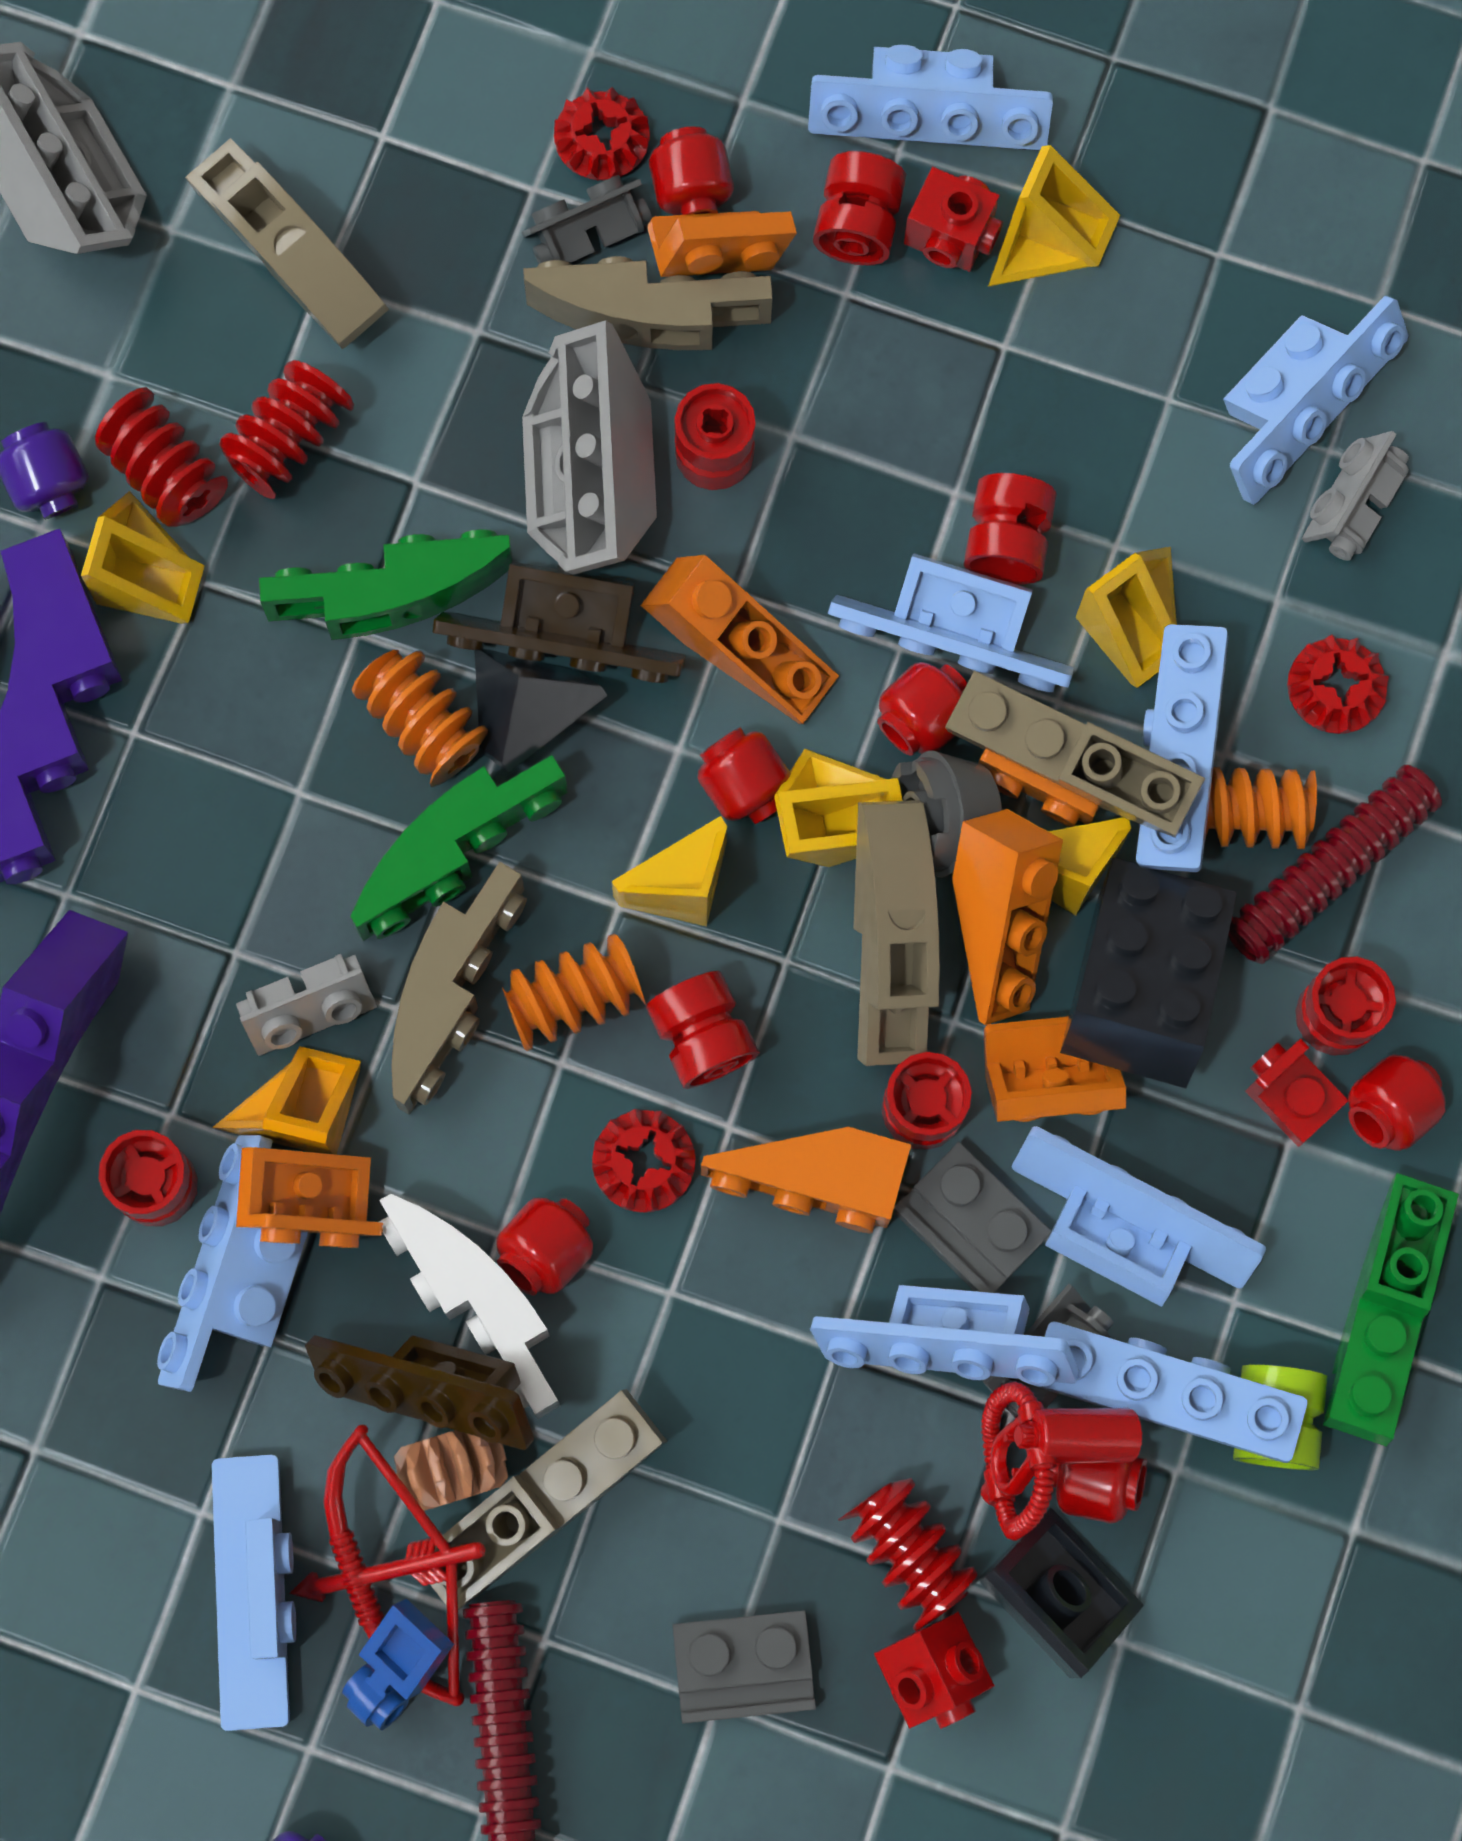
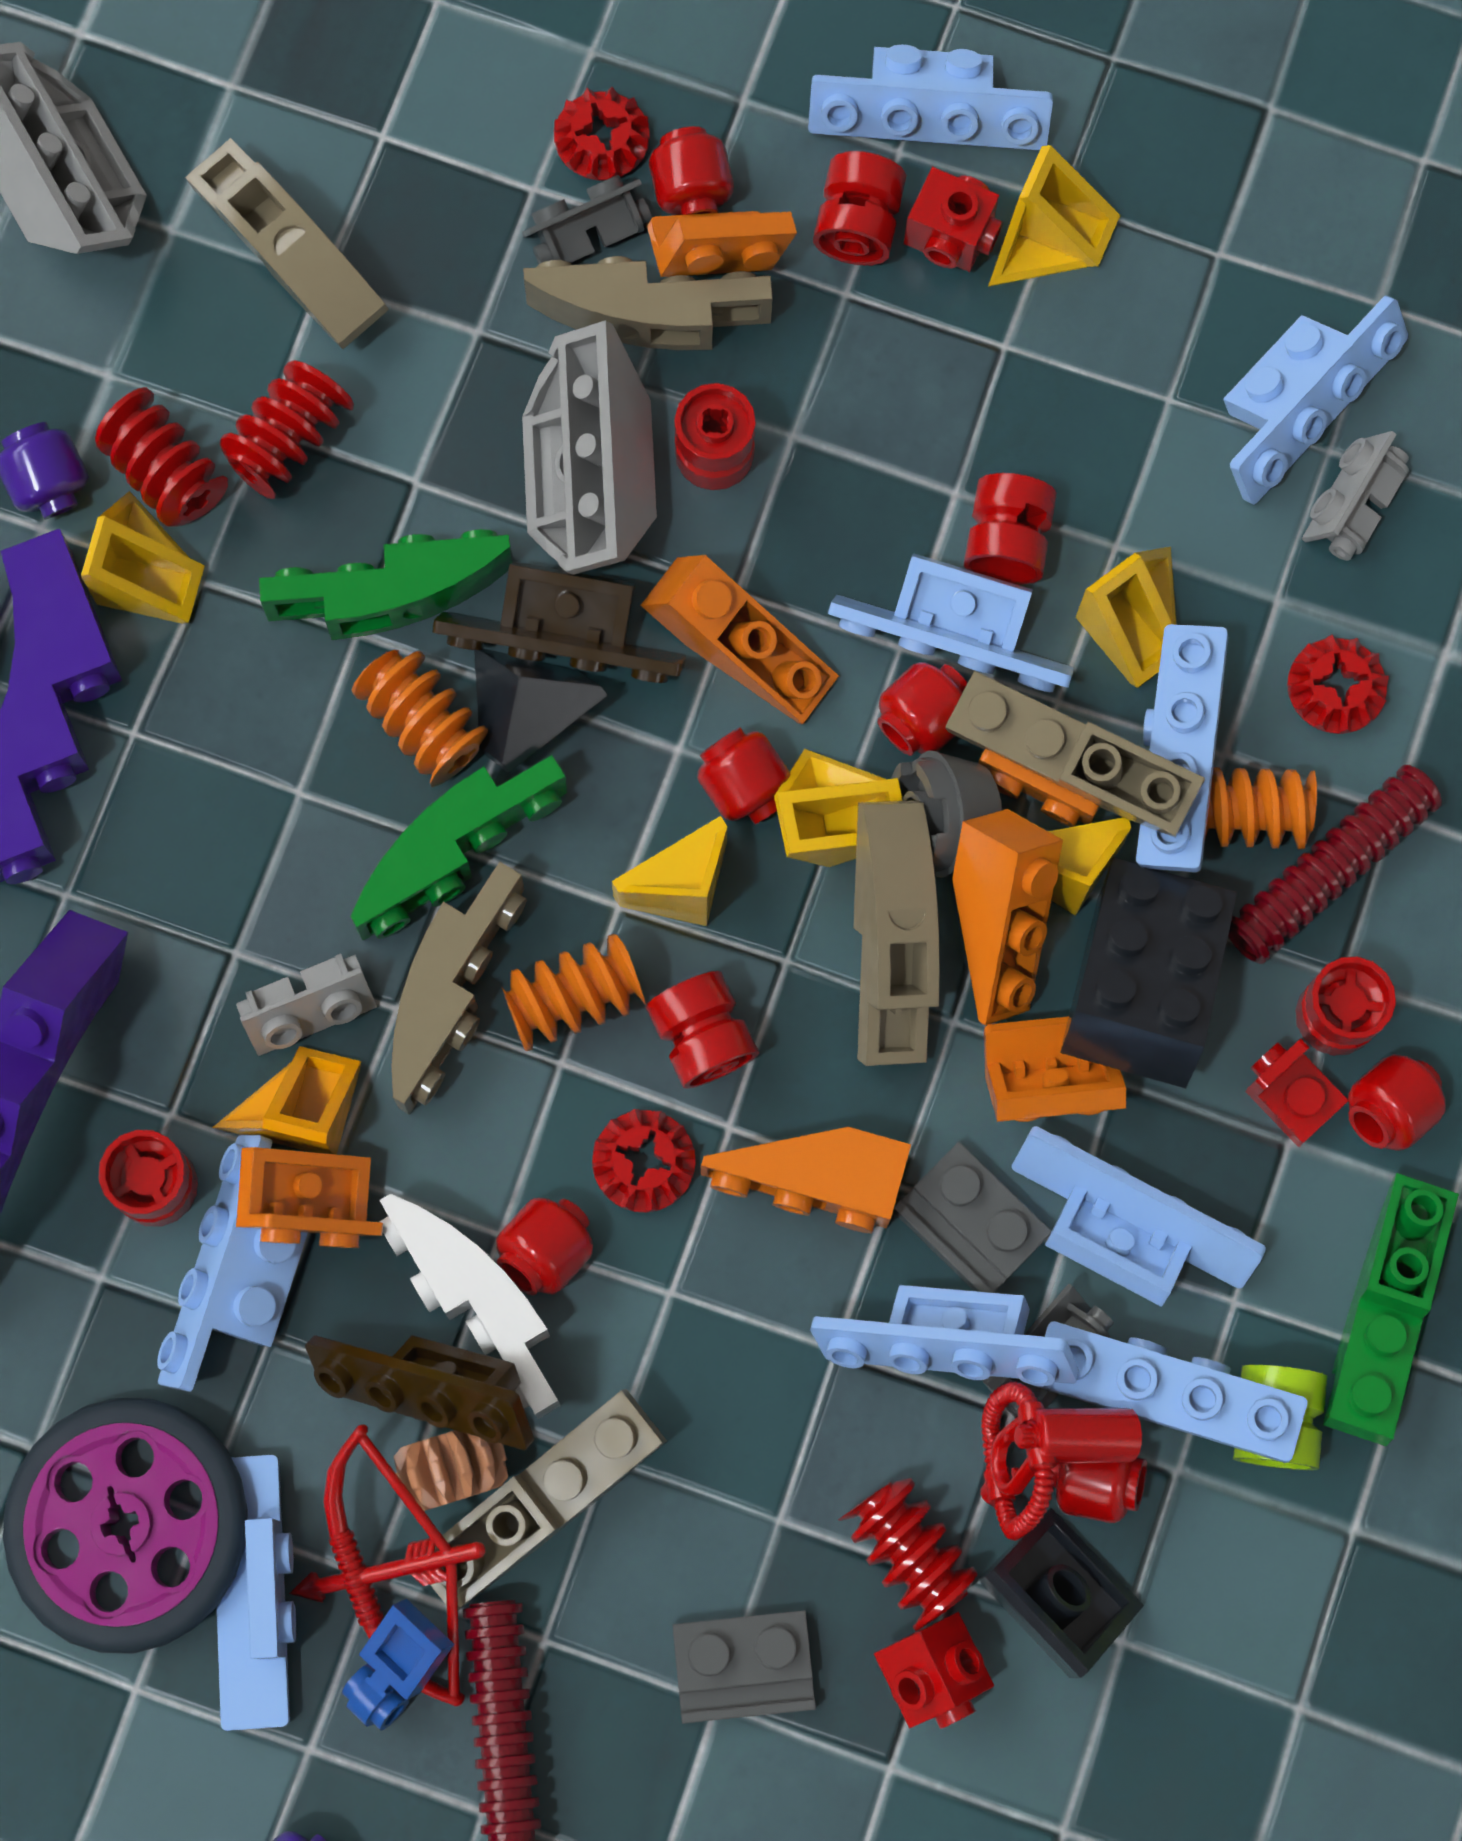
red wheel [882,1052,972,1150] -> none
none -> wedge [3,1398,248,1654]

